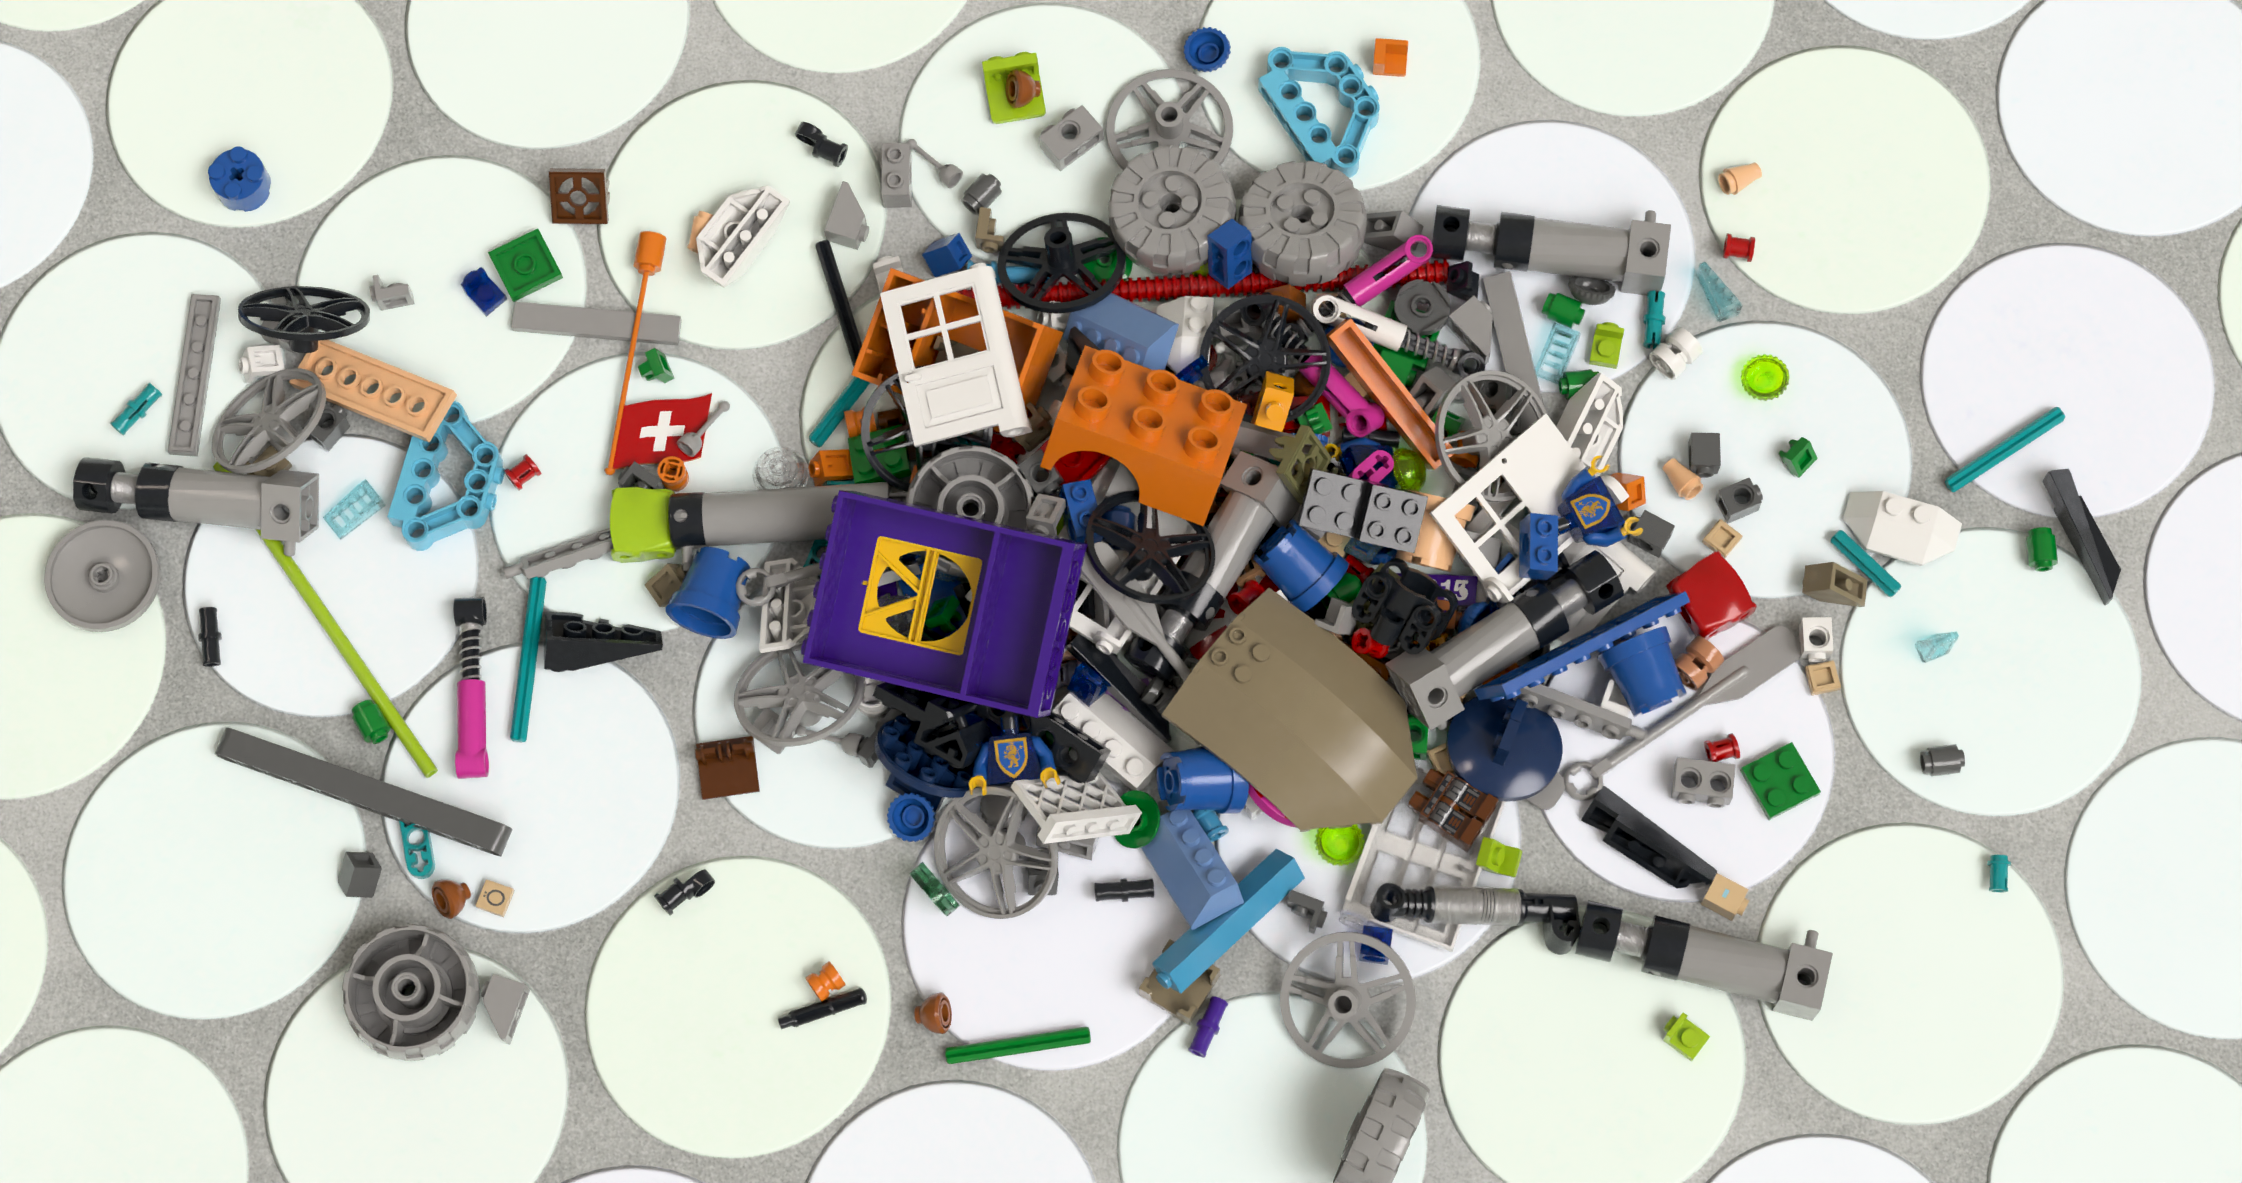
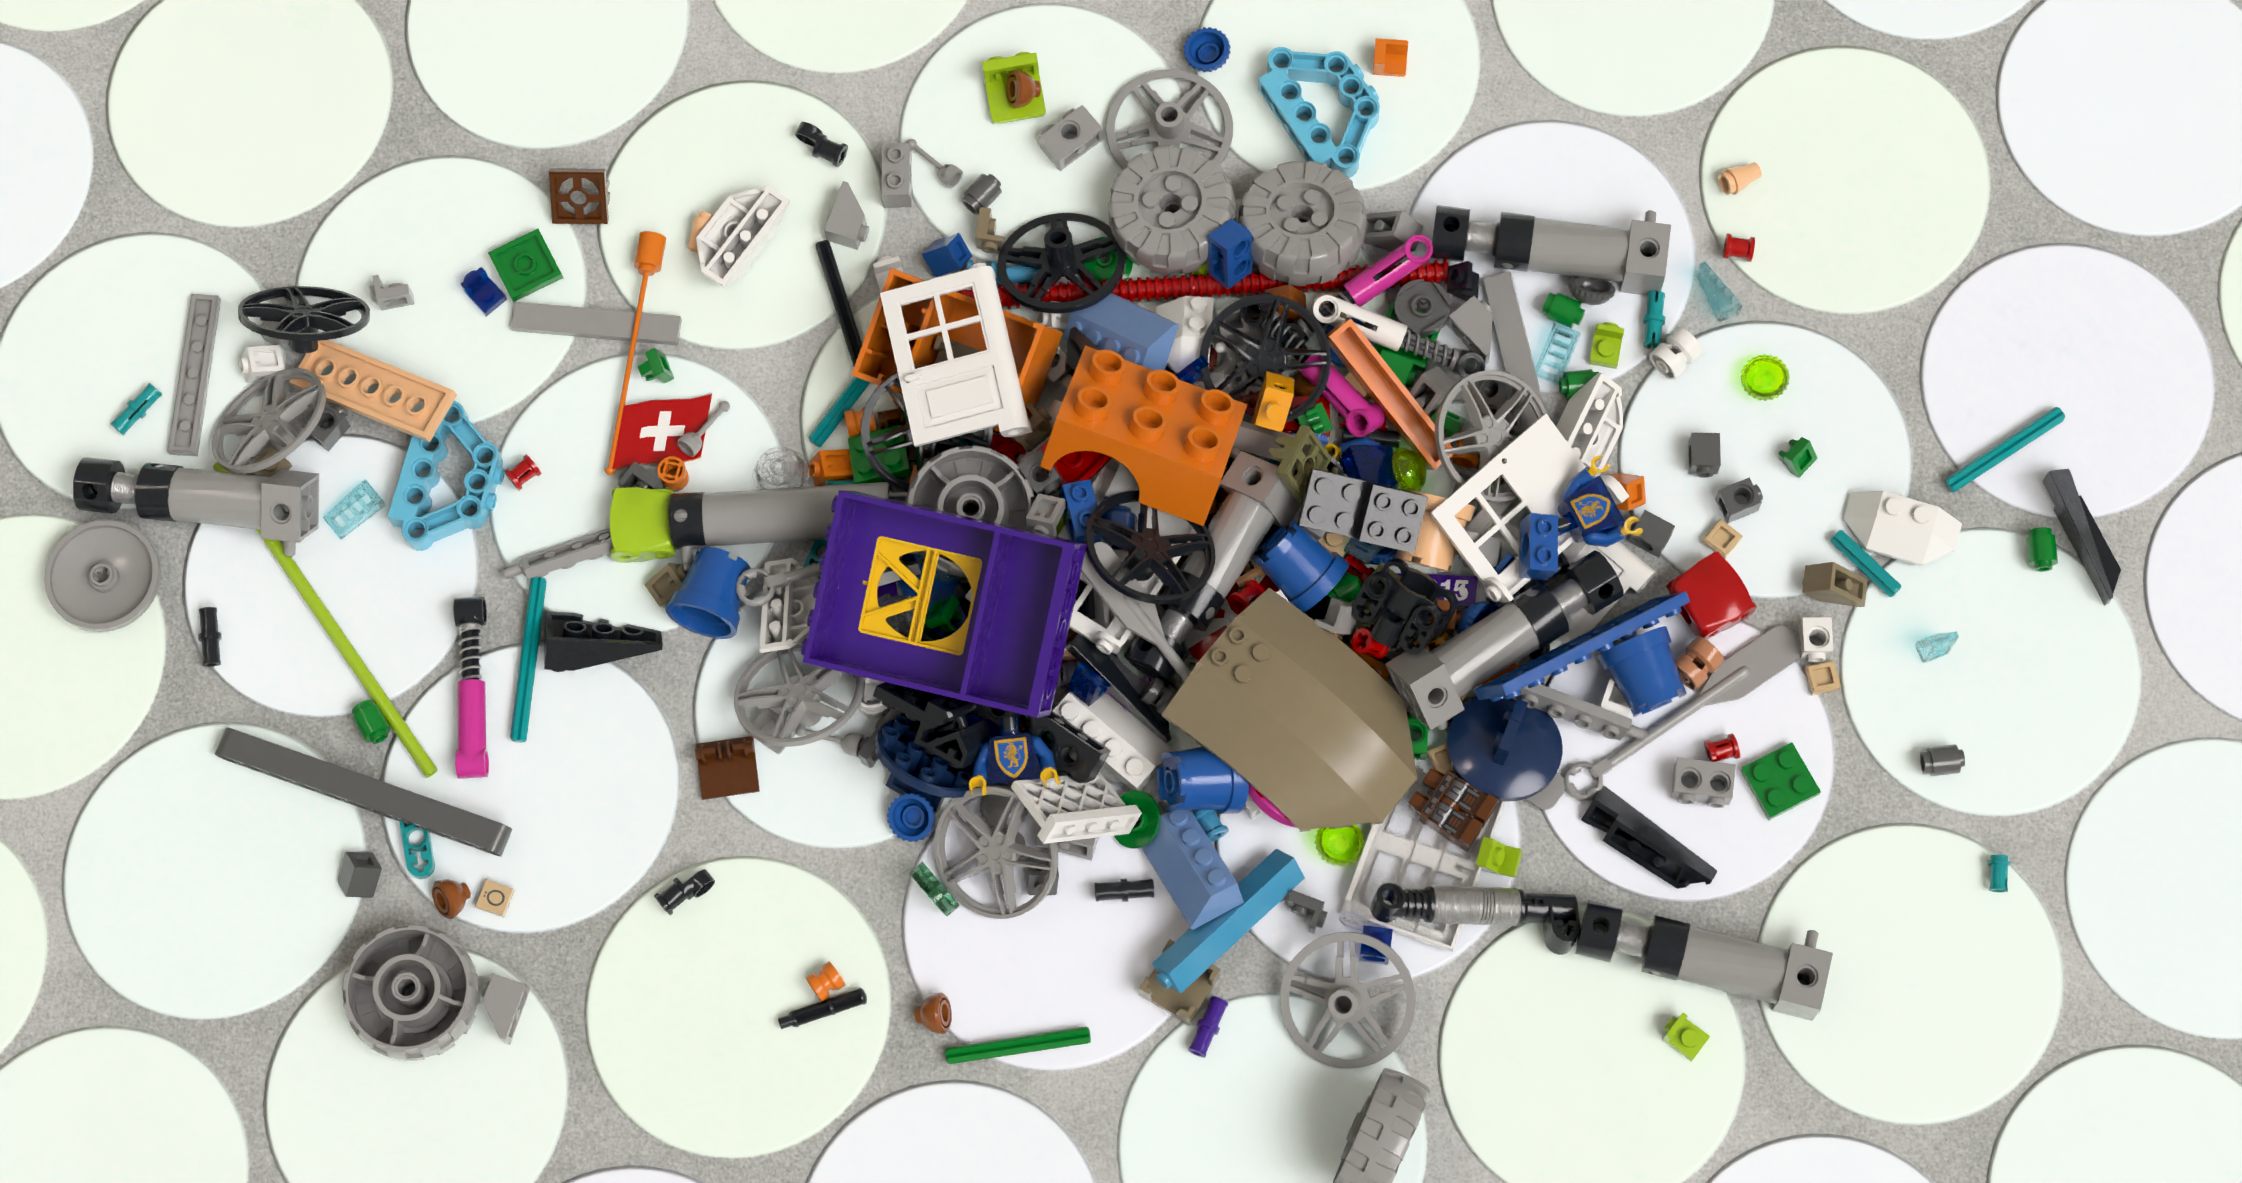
blue brick [208,146,271,212] -> none
dark pink beam [1348,450,1394,483] -> none
light nougat cone [1662,458,1703,500] -> none
tan brick [1701,873,1750,921] -> none

